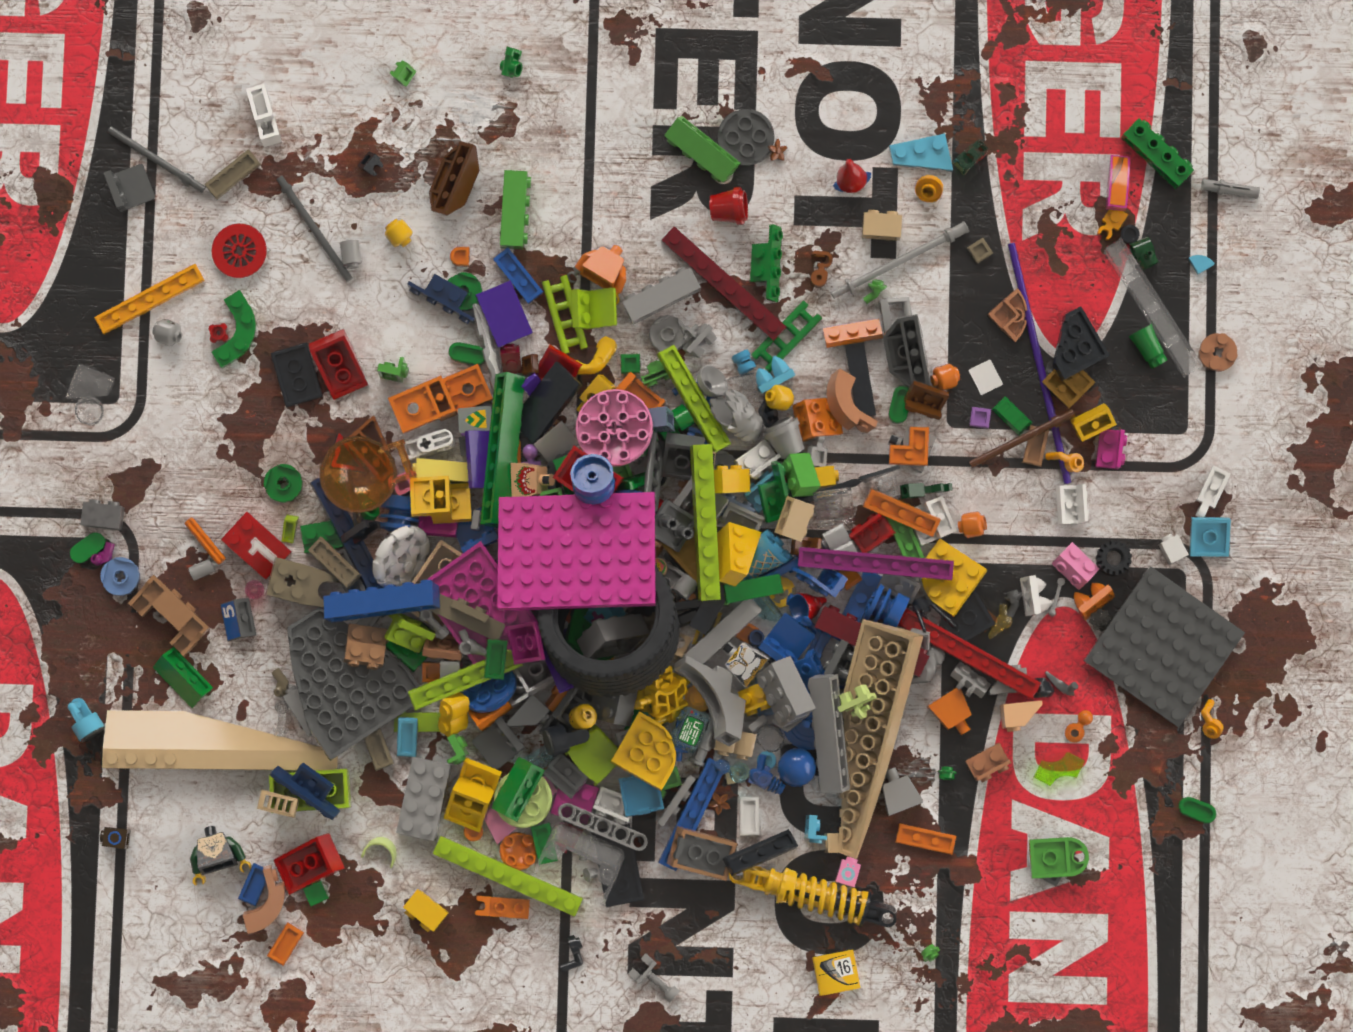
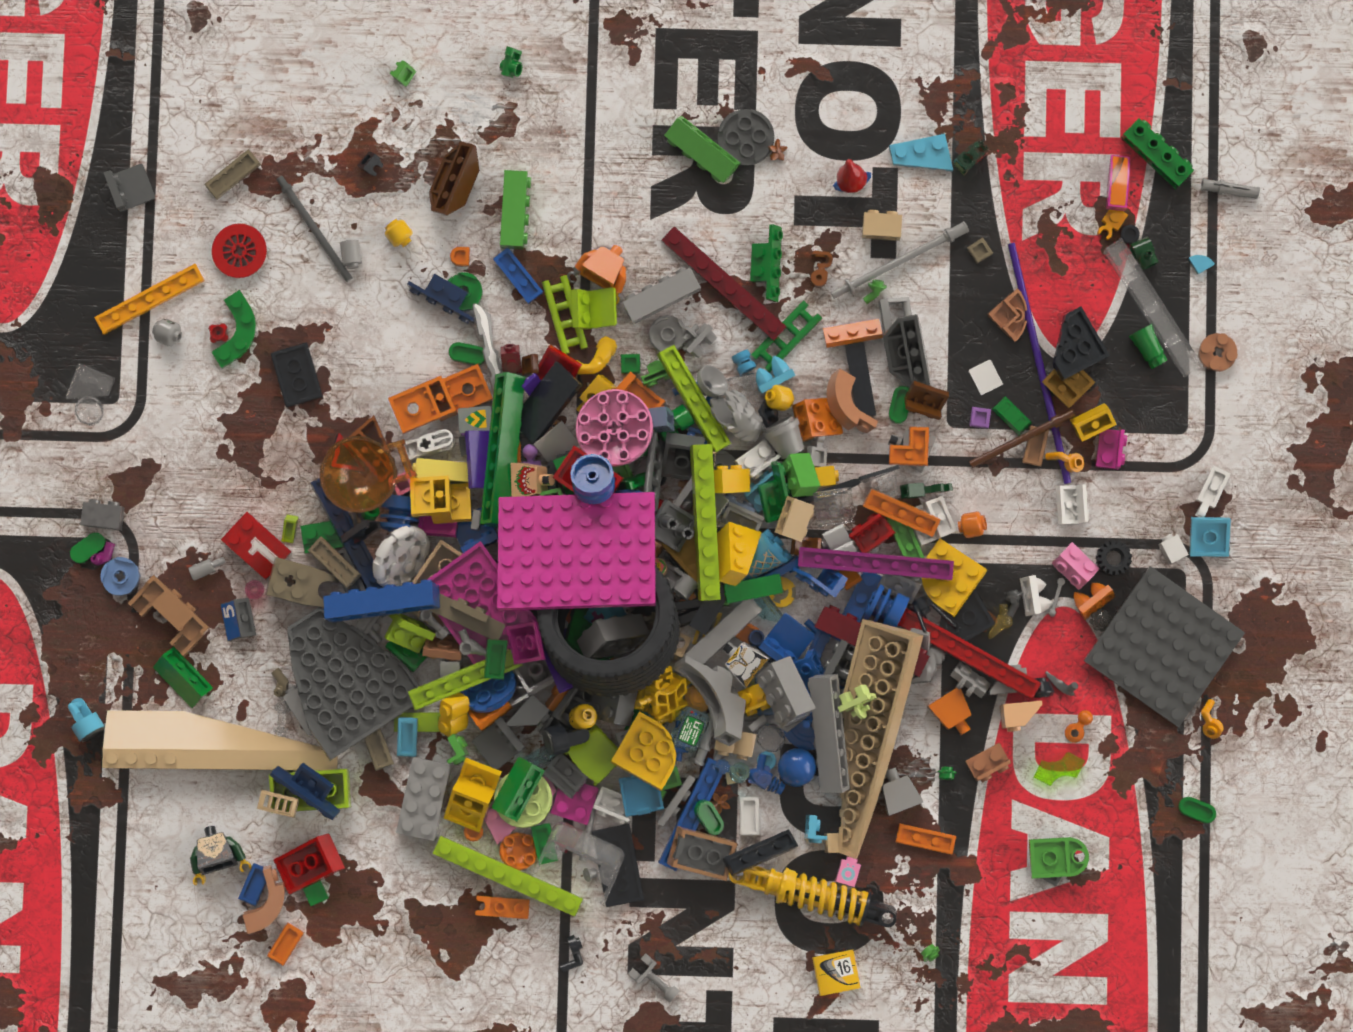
dark brown brick [100,827,131,849] -> none
dark grey bar [107,126,206,193] -> none
orange axle [185,517,226,565] -> none
white slope [246,84,282,147] -> none
green plate [264,464,303,503] -> none
red slope [309,329,368,400] -> none
medium nougat plate [343,623,387,670] -> none
yellowish green helmet [361,837,397,868] -> none
bright green bracket [377,357,409,383] -> none
yellow brick [403,889,449,932] -> none
orange plate [422,662,440,683] -> none
dark purple tile [475,280,533,348] -> none
light grey beam [558,803,648,851] -> none
red piece [709,187,748,225] -> none
blue hat [786,593,827,626] -> none
light orange plate [915,175,943,203] -> none
orange head [930,364,960,390] -> none
none -> green tile [694,800,724,835]

